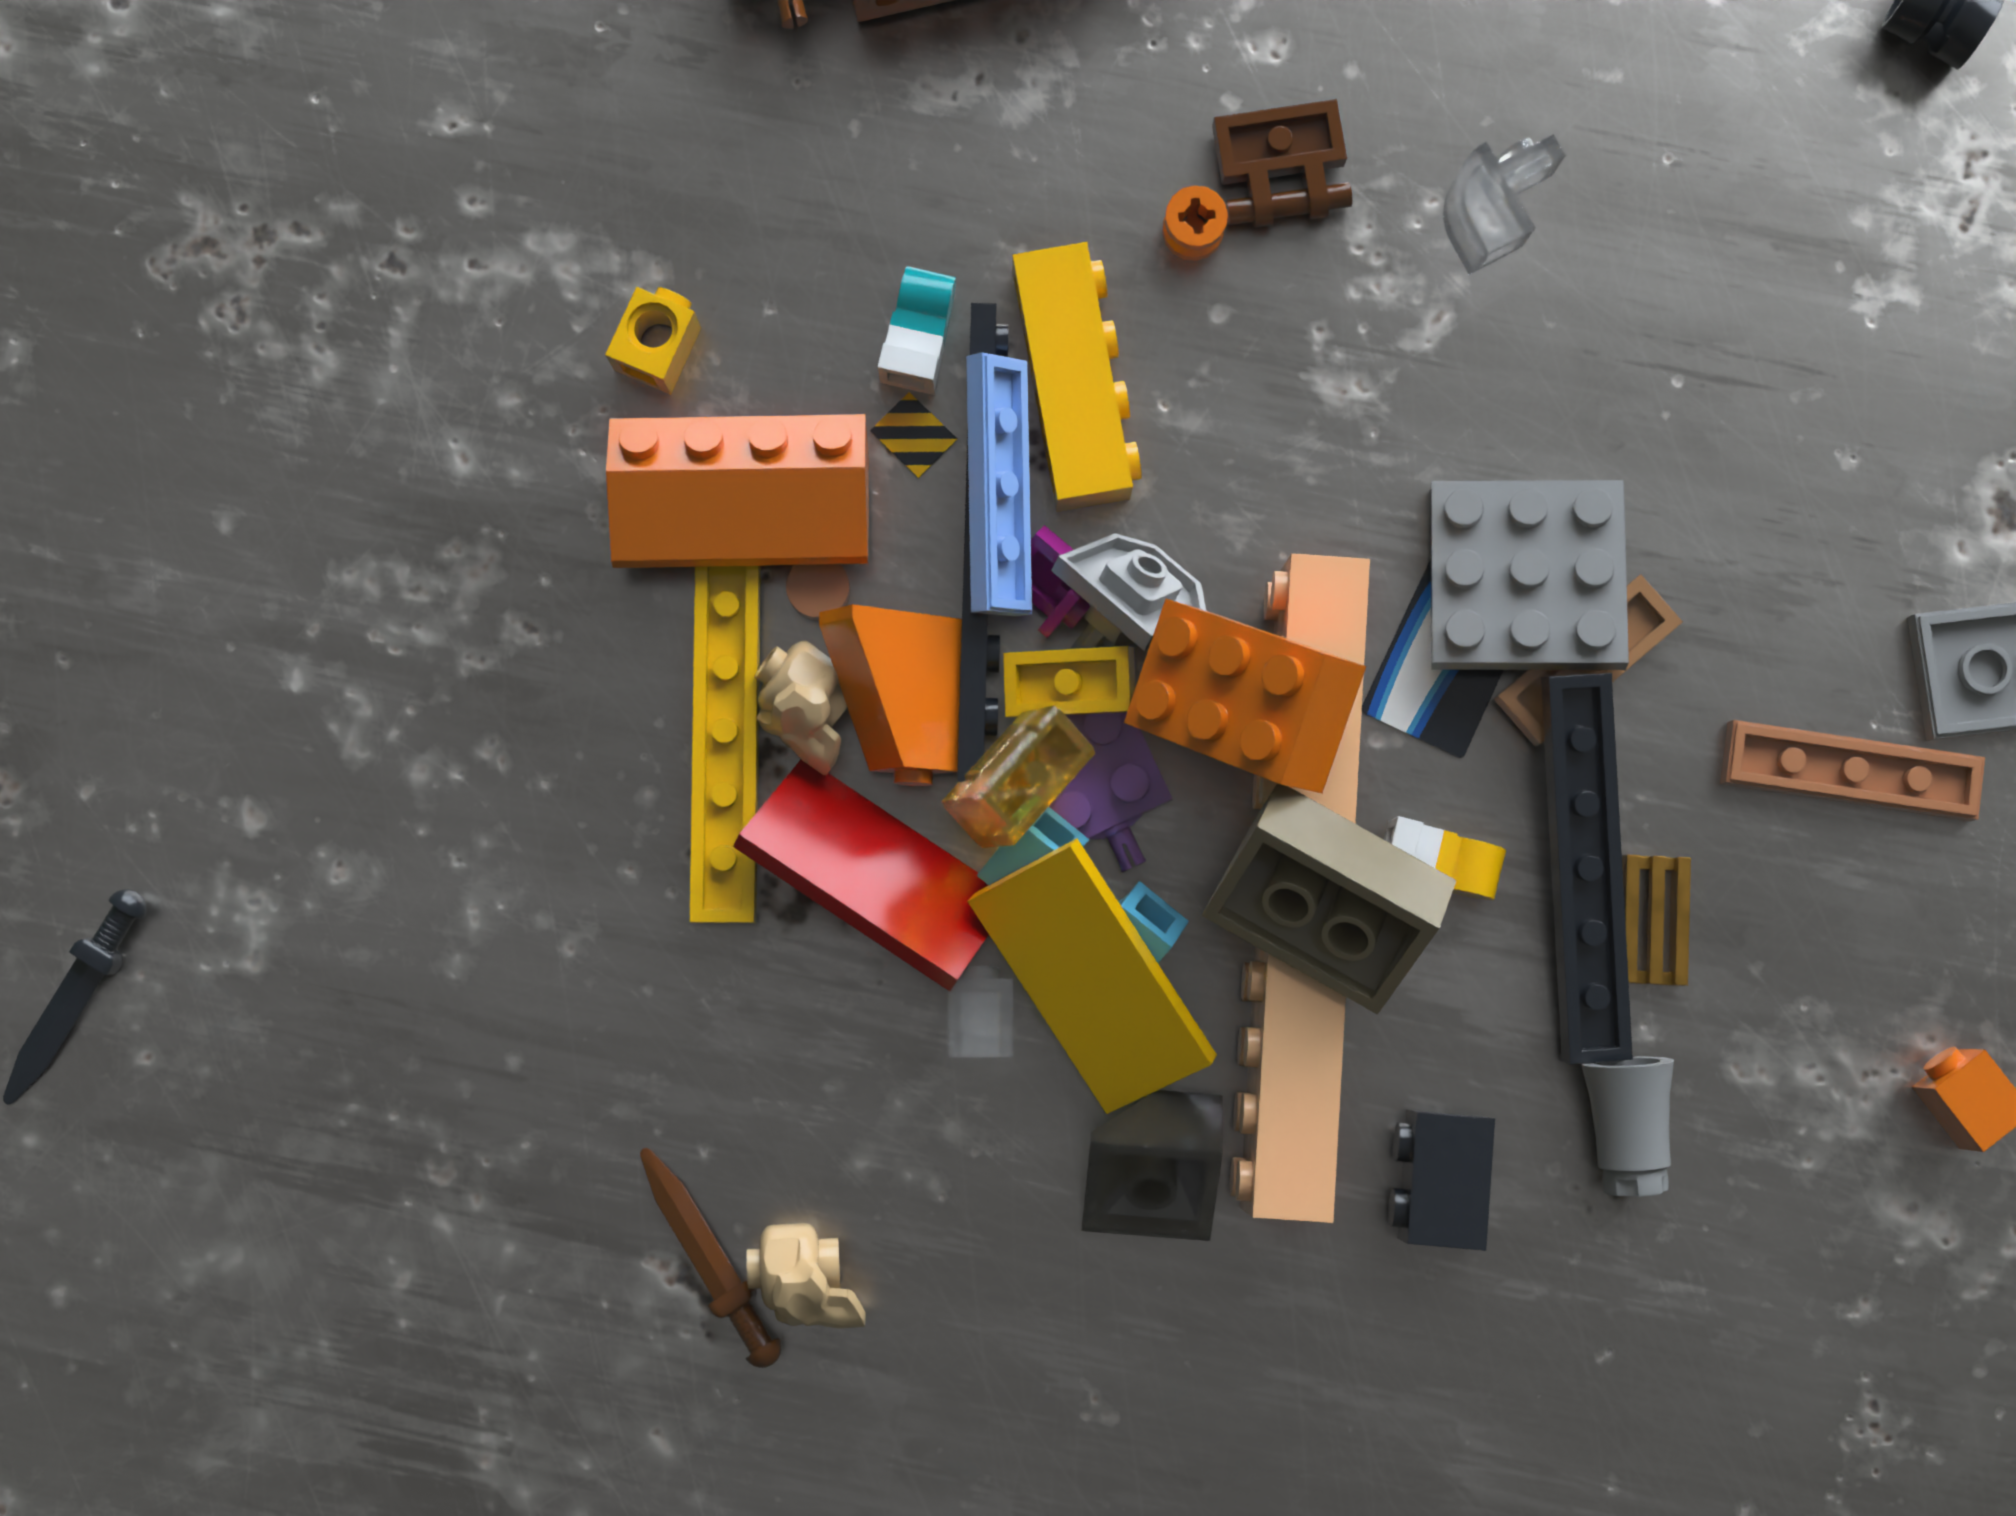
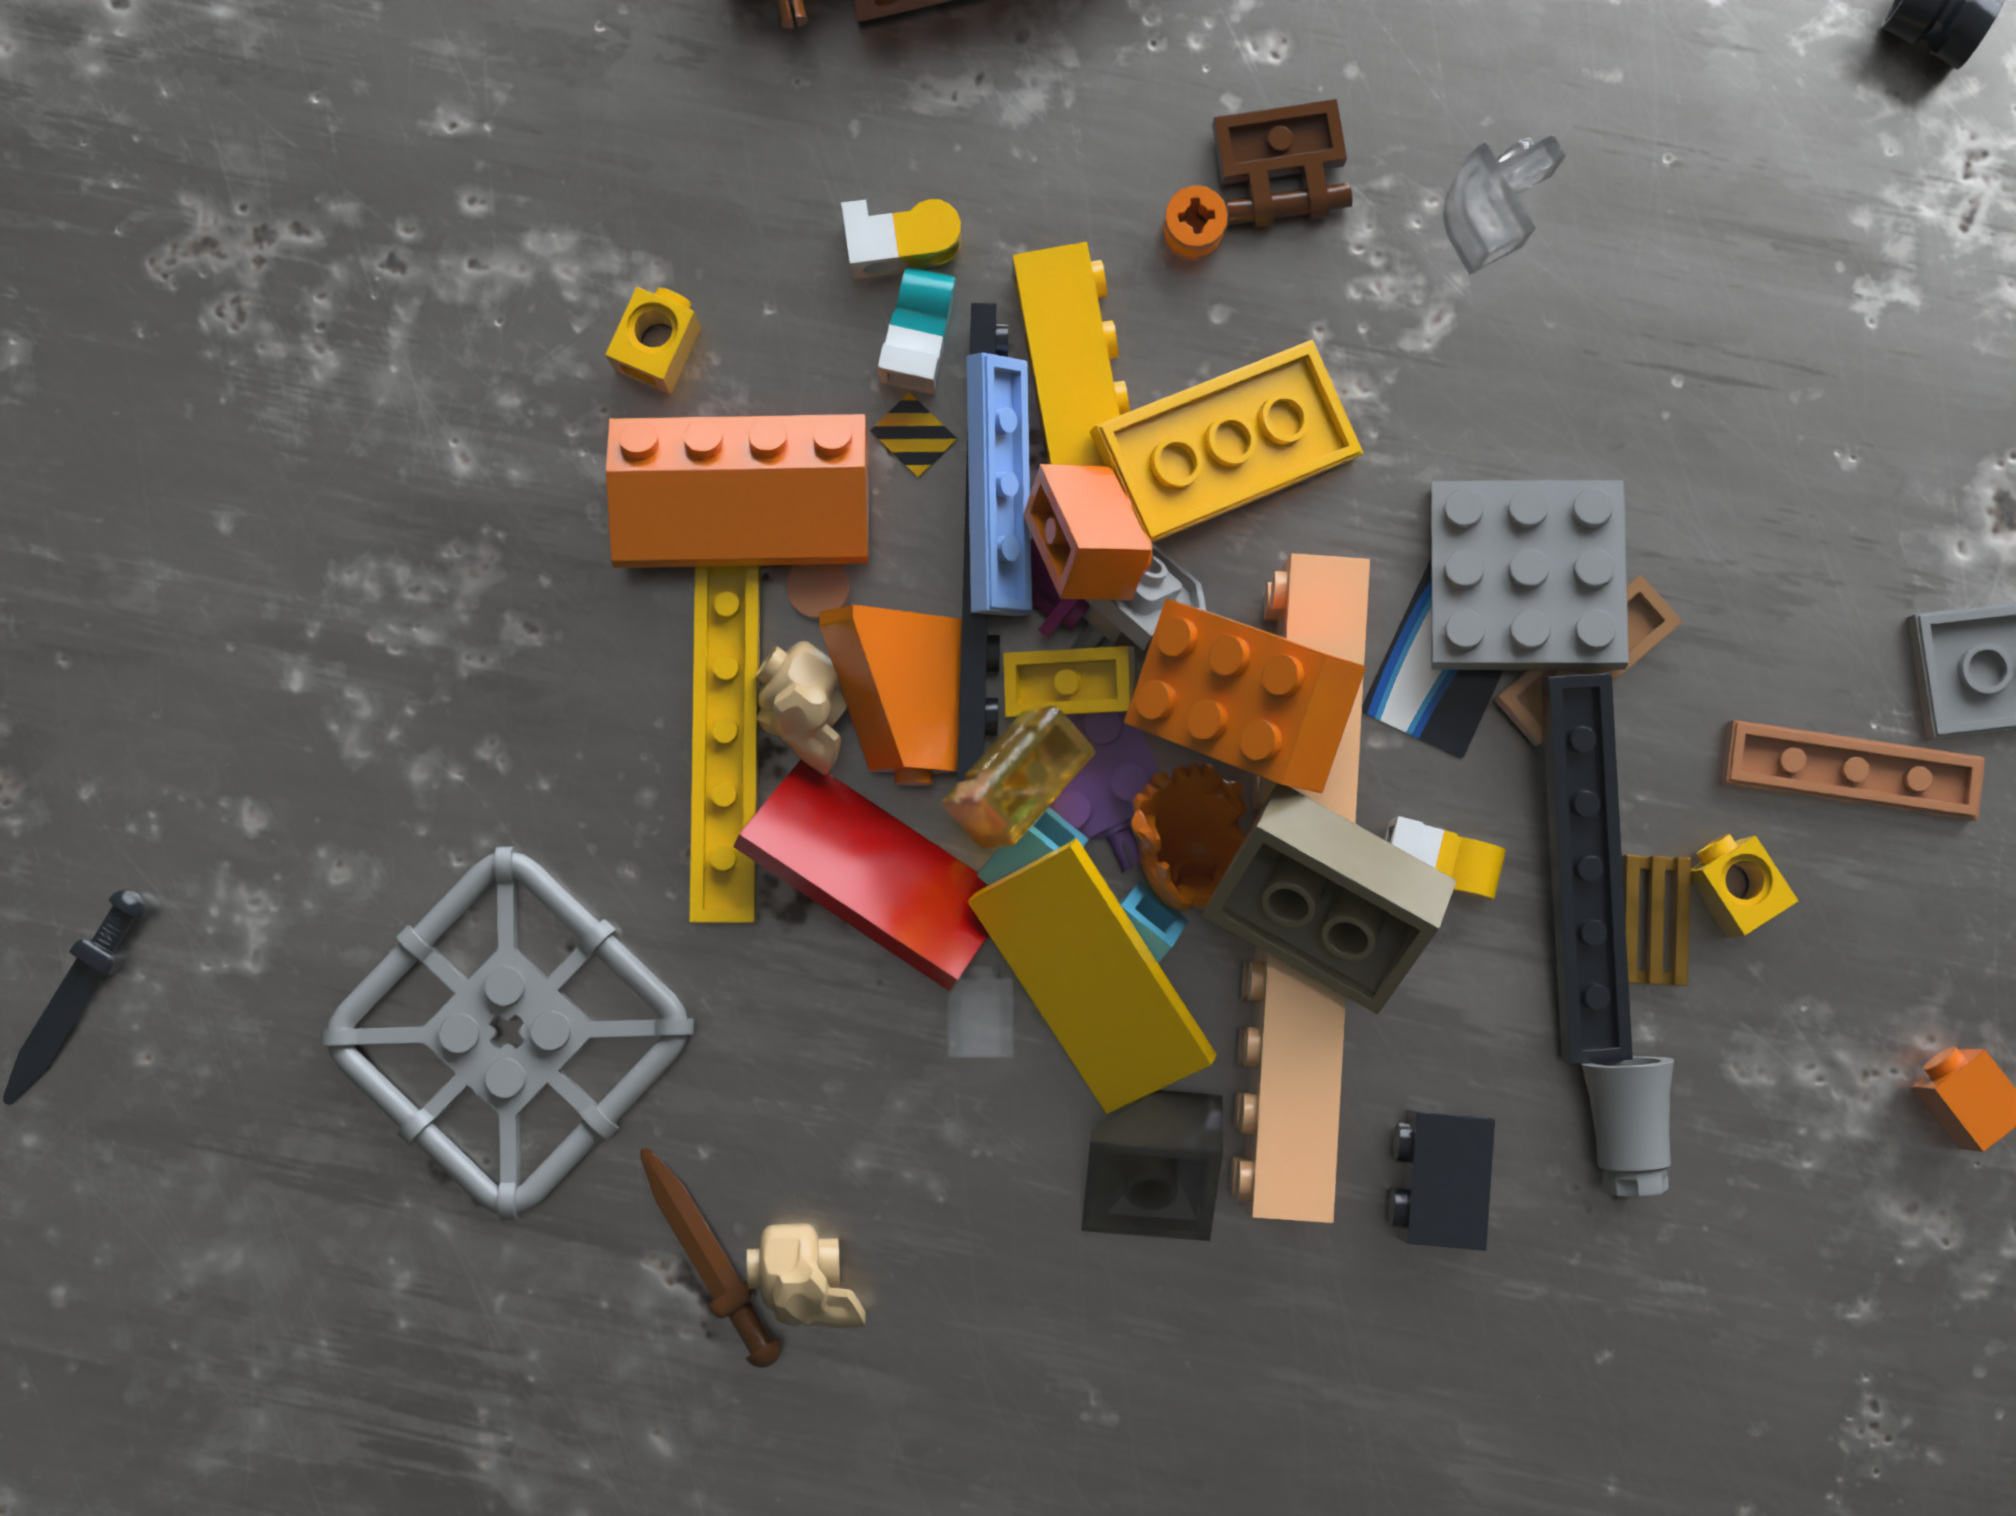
none -> light grey plate [321,846,694,1221]
none -> leg [841,199,961,280]
none -> brick [1023,464,1152,600]
none -> yellow tile [1090,339,1364,543]
none -> orange hair [1131,763,1247,911]
none -> yellow brick [1691,834,1798,938]

